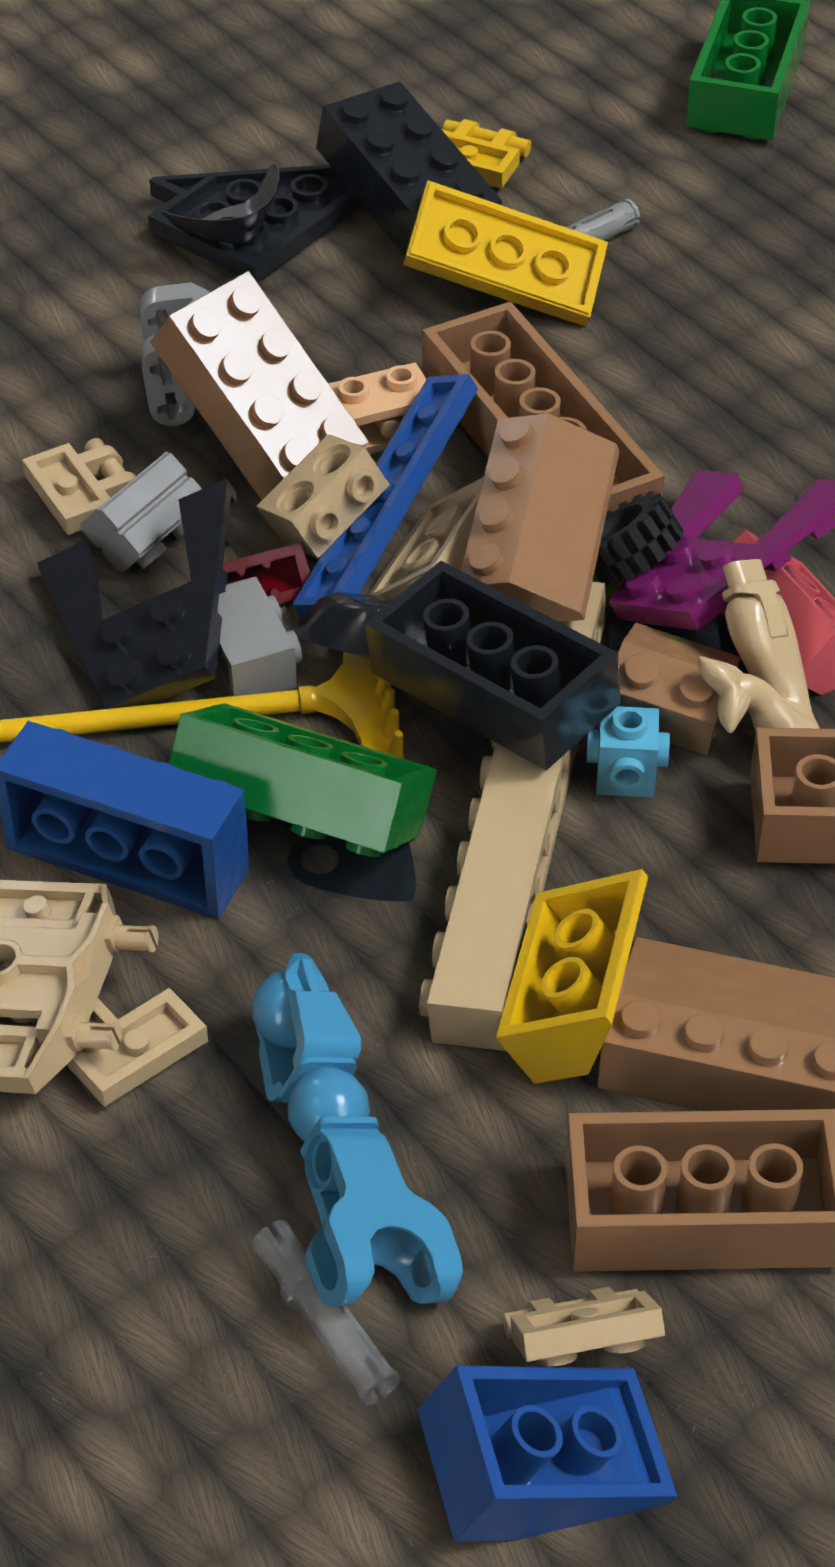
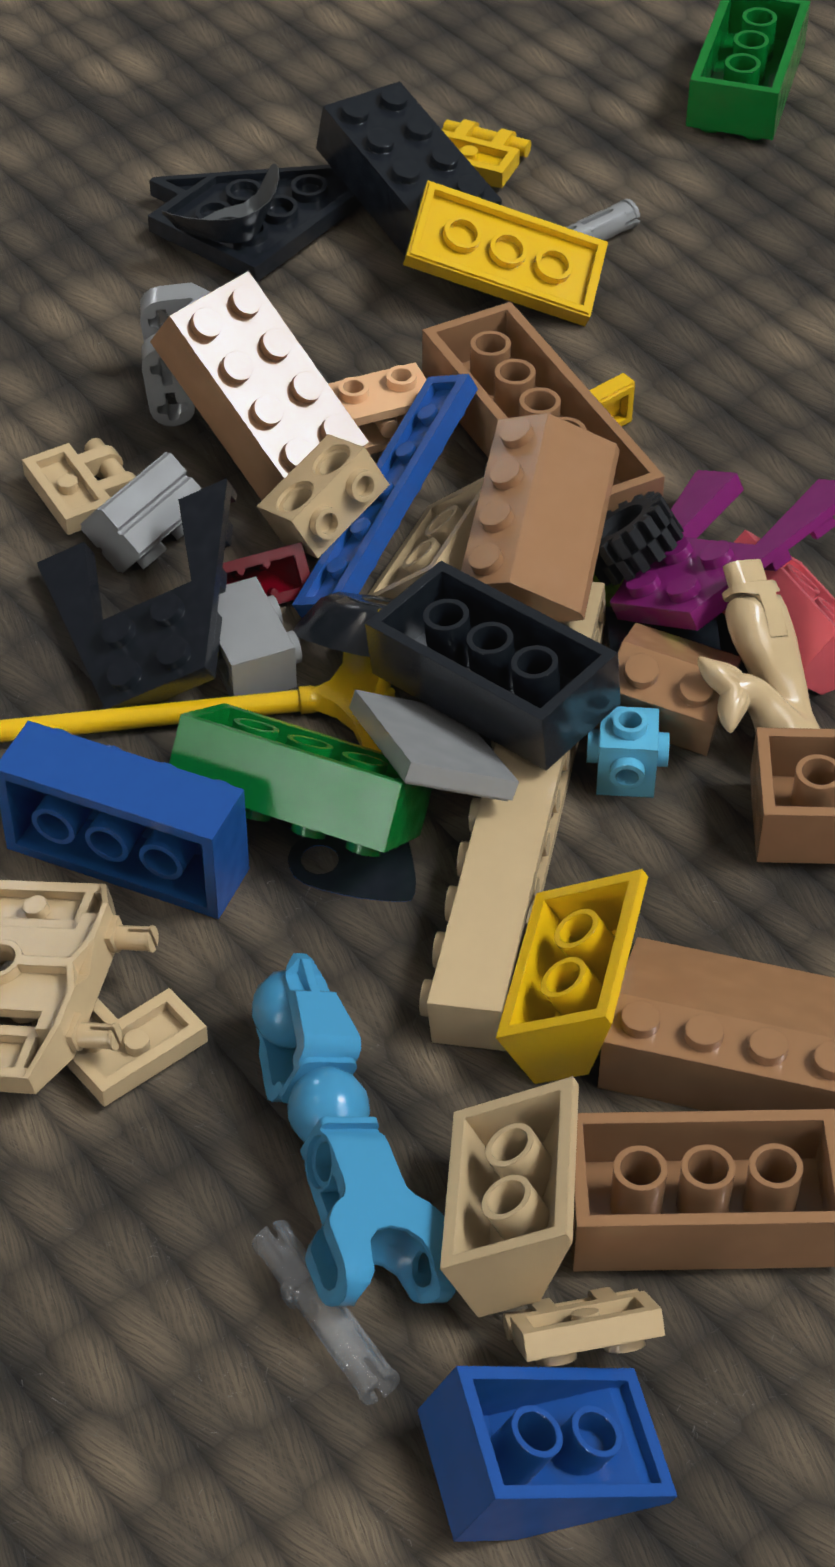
none -> light grey tile [349,690,519,802]
none -> tan slope [440,1076,579,1318]
none -> yellow tile [589,373,635,427]

